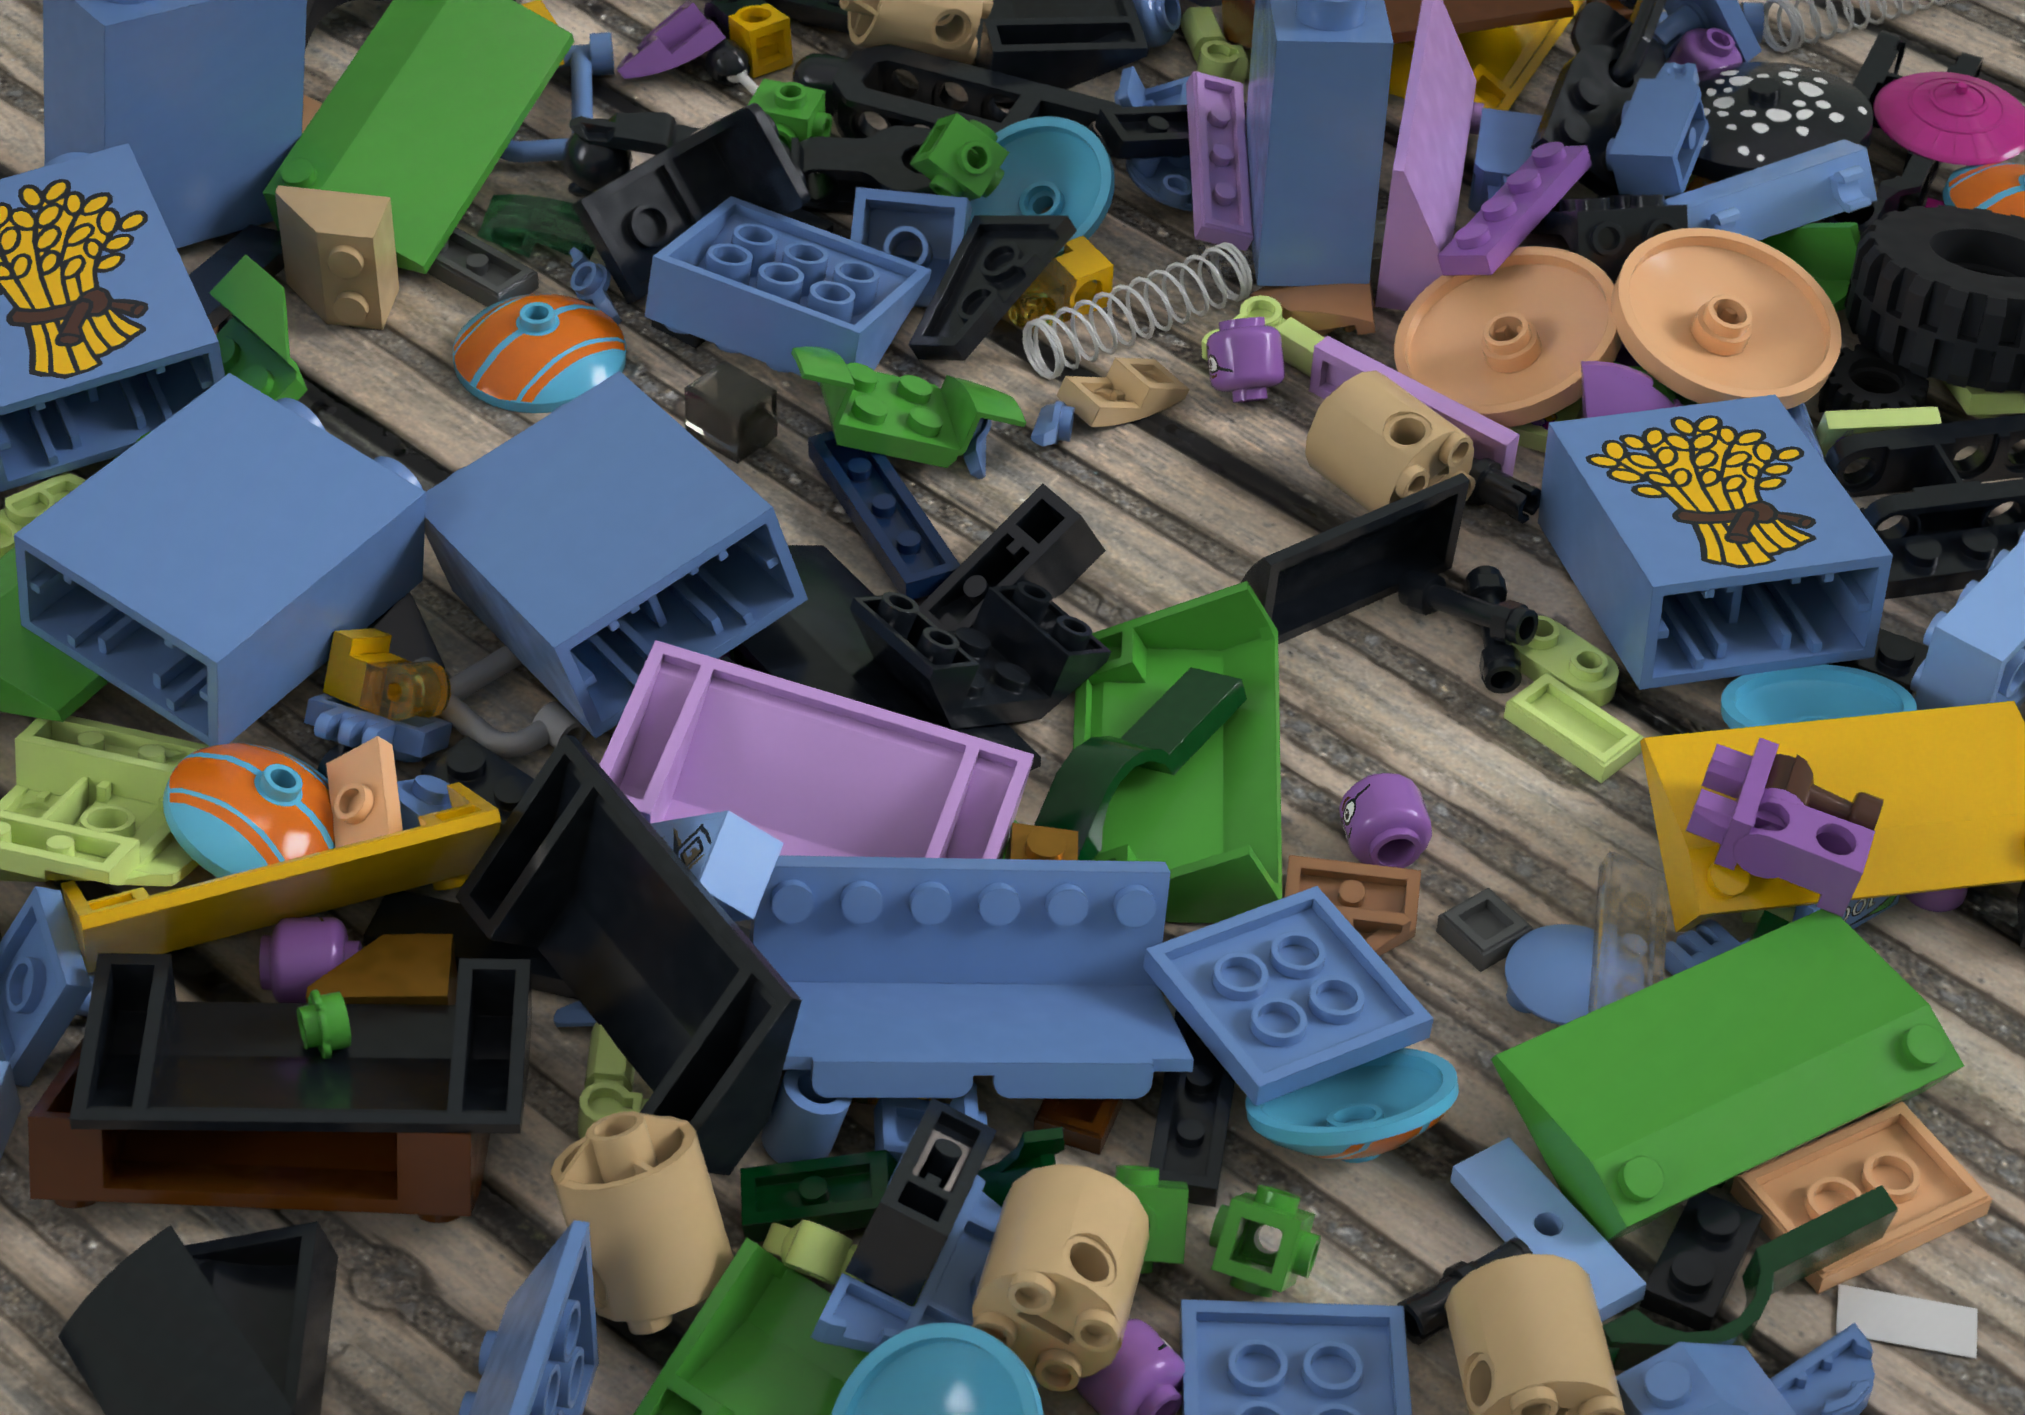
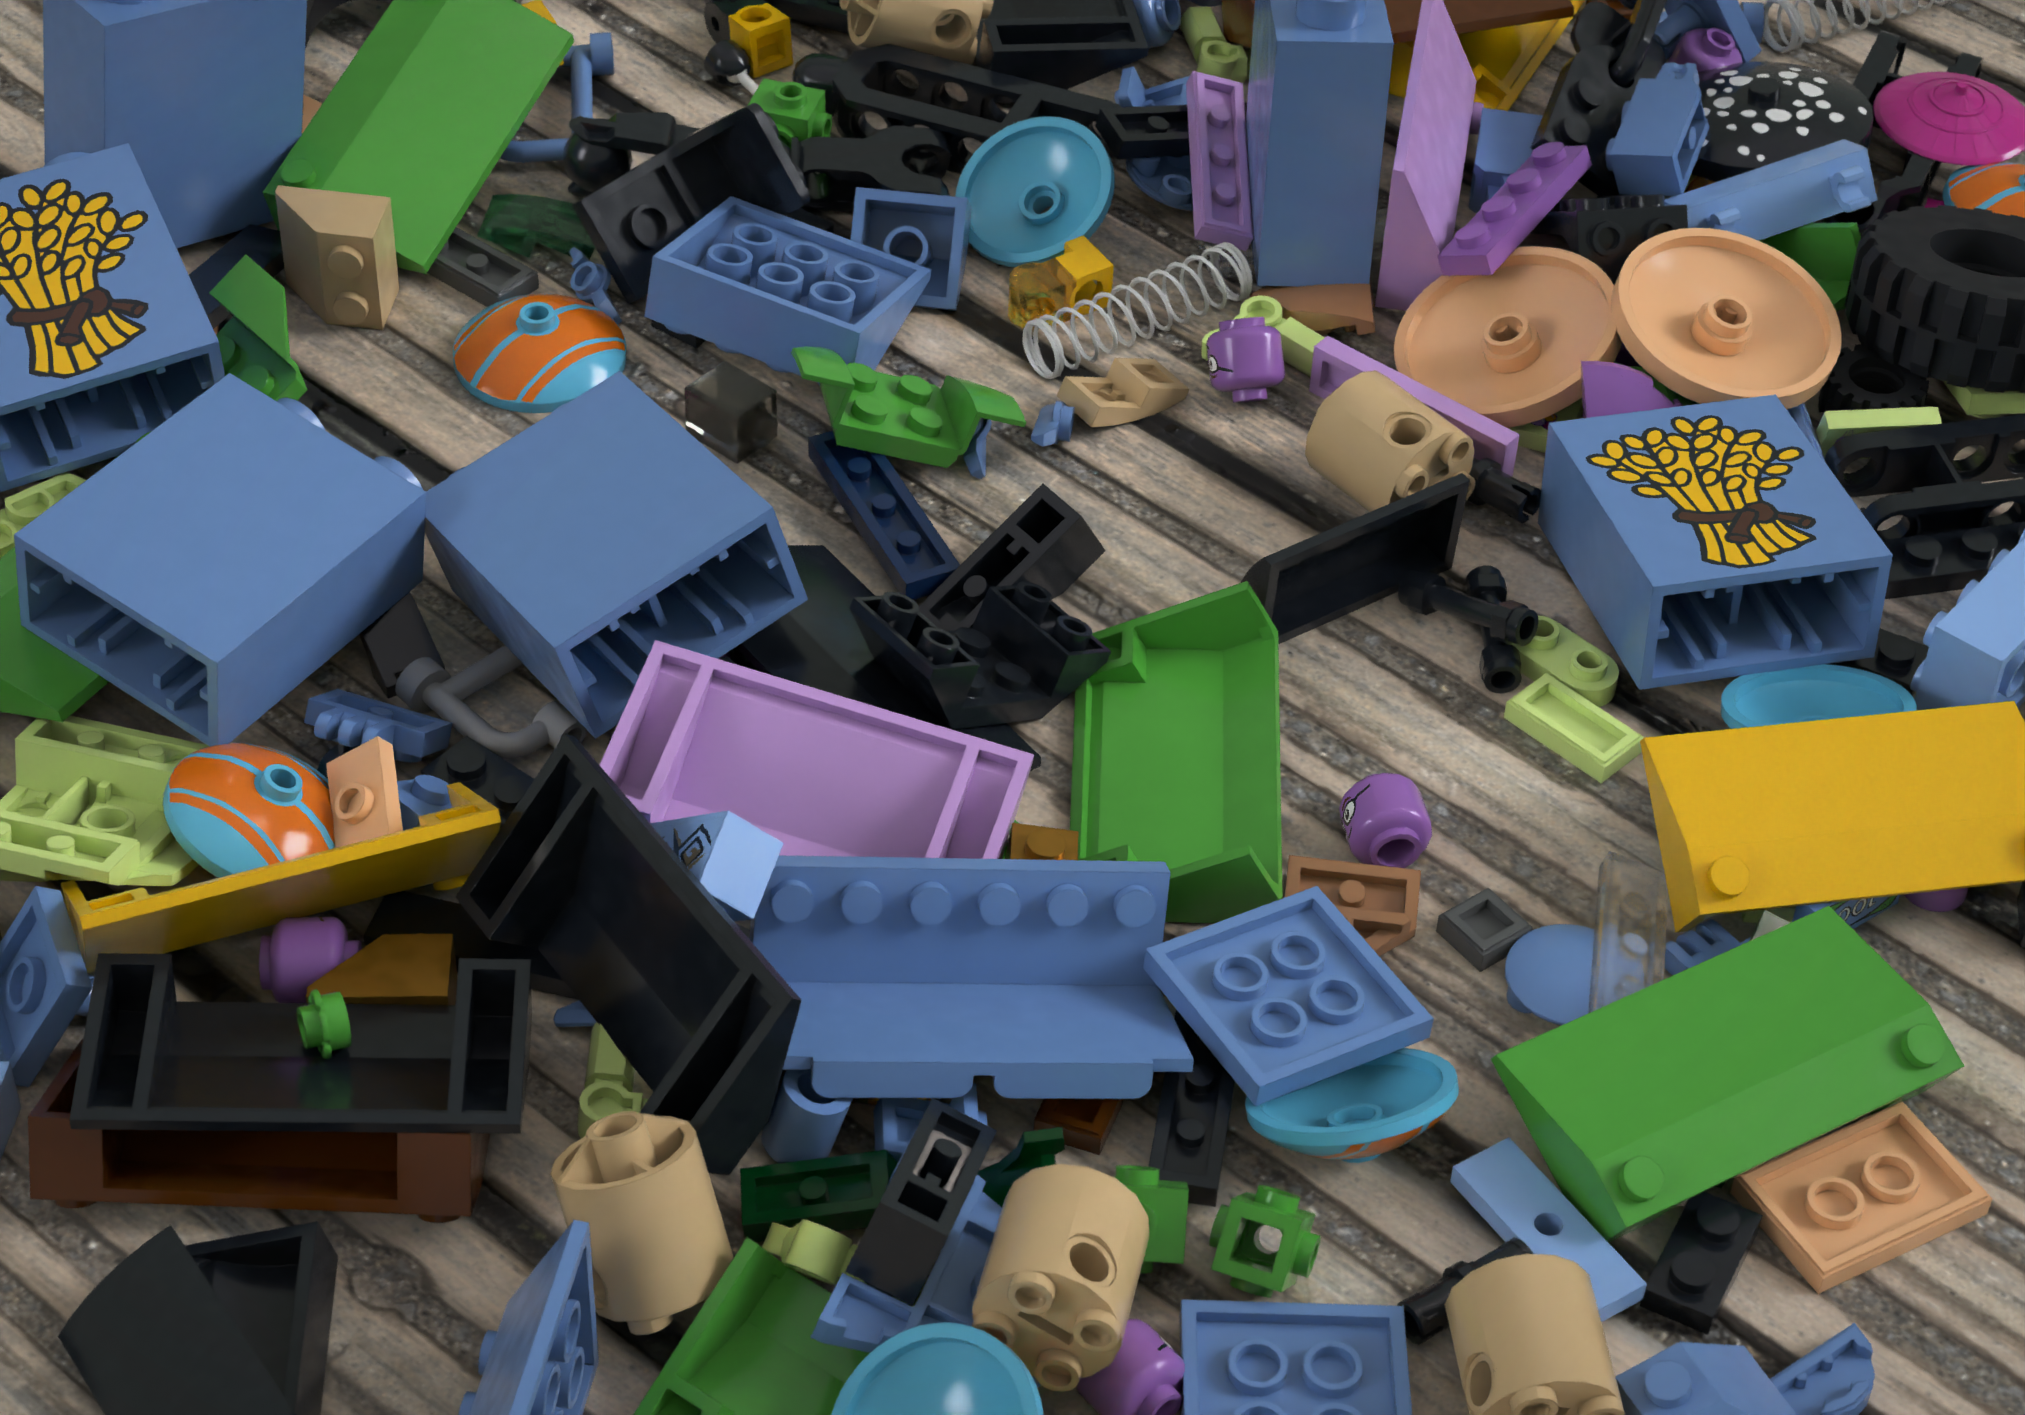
leg [323,628,451,721] -> none
medium lavender brick [617,0,726,79] -> none
black wing [908,215,1077,361] -> none
bright green brick [910,113,1009,201] -> none
dark green piece [1034,667,1247,860] -> none
dark green piece [1602,1185,1898,1371] -> none
medium lavender hips [1686,738,1884,917] -> none
white sticker [1836,1284,1978,1359] -> none

